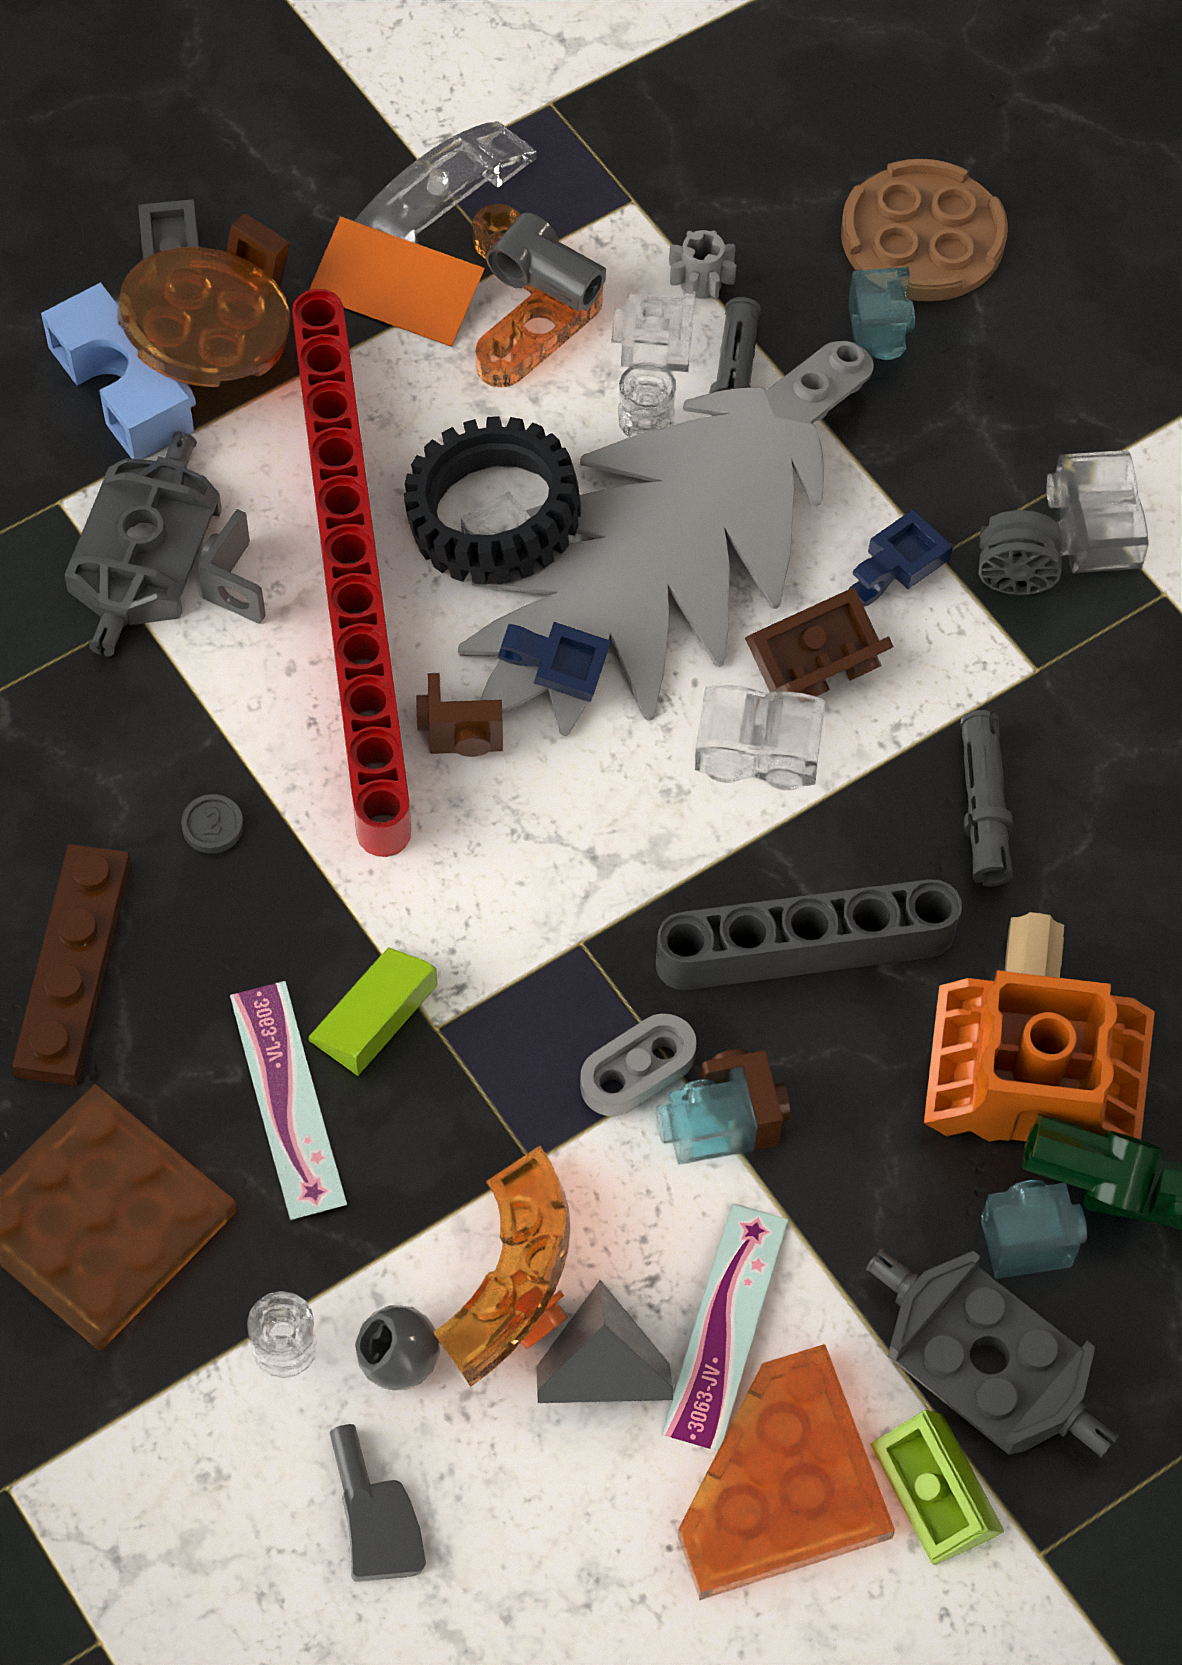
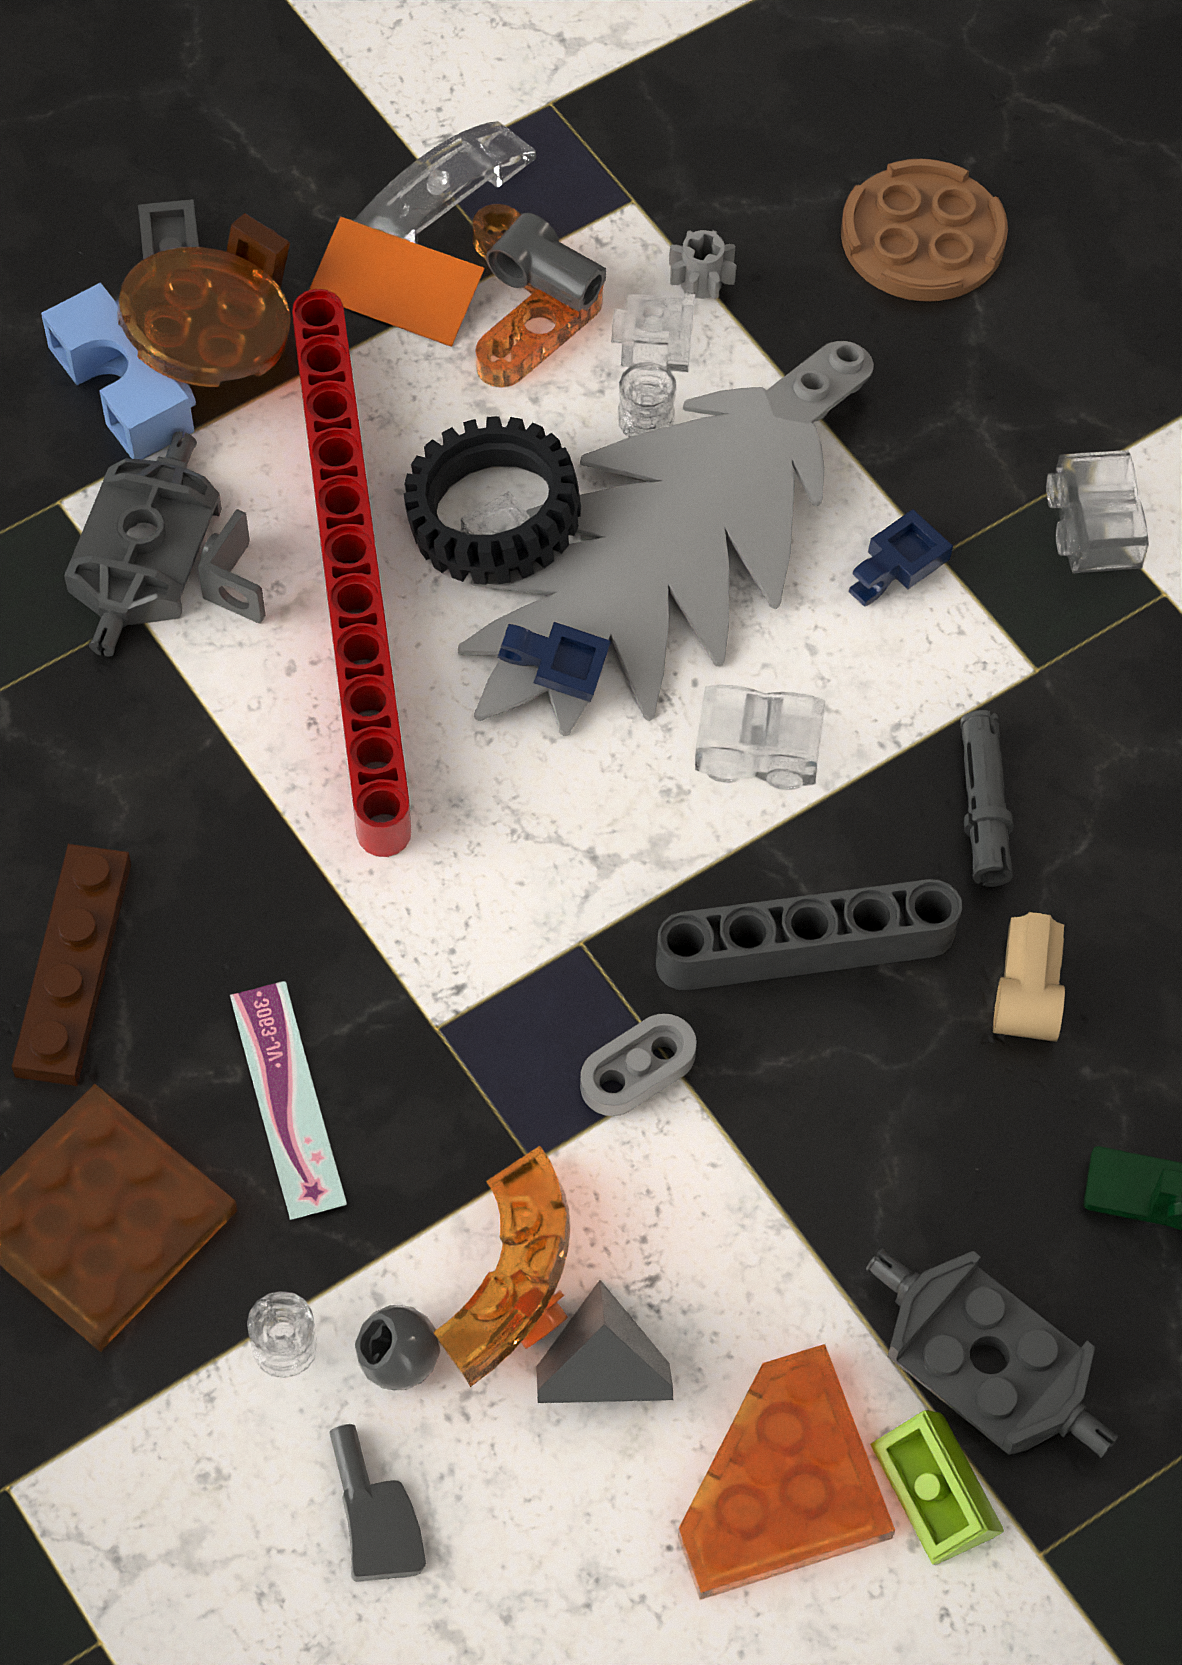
dark grey piece [181,794,244,854] -> none
lime slope [309,947,438,1076] -> none
reddish brown bracket [416,673,503,757] -> none
clear light blue brick [656,1067,757,1165] -> none
sticker [662,1203,788,1452] -> none
reddish brown bracket [700,1049,791,1150] -> none
dark grey pin [709,297,761,416] -> none
reddish brown bracket [745,587,894,705] -> none
clear light blue brick [848,267,915,360] -> none
orange slope [924,970,1155,1142] -> none
dark grey wheel [978,510,1063,595] -> none
clear light blue brick [981,1180,1087,1279] -> none
dark green piece [1021,1114,1163,1213] -> none

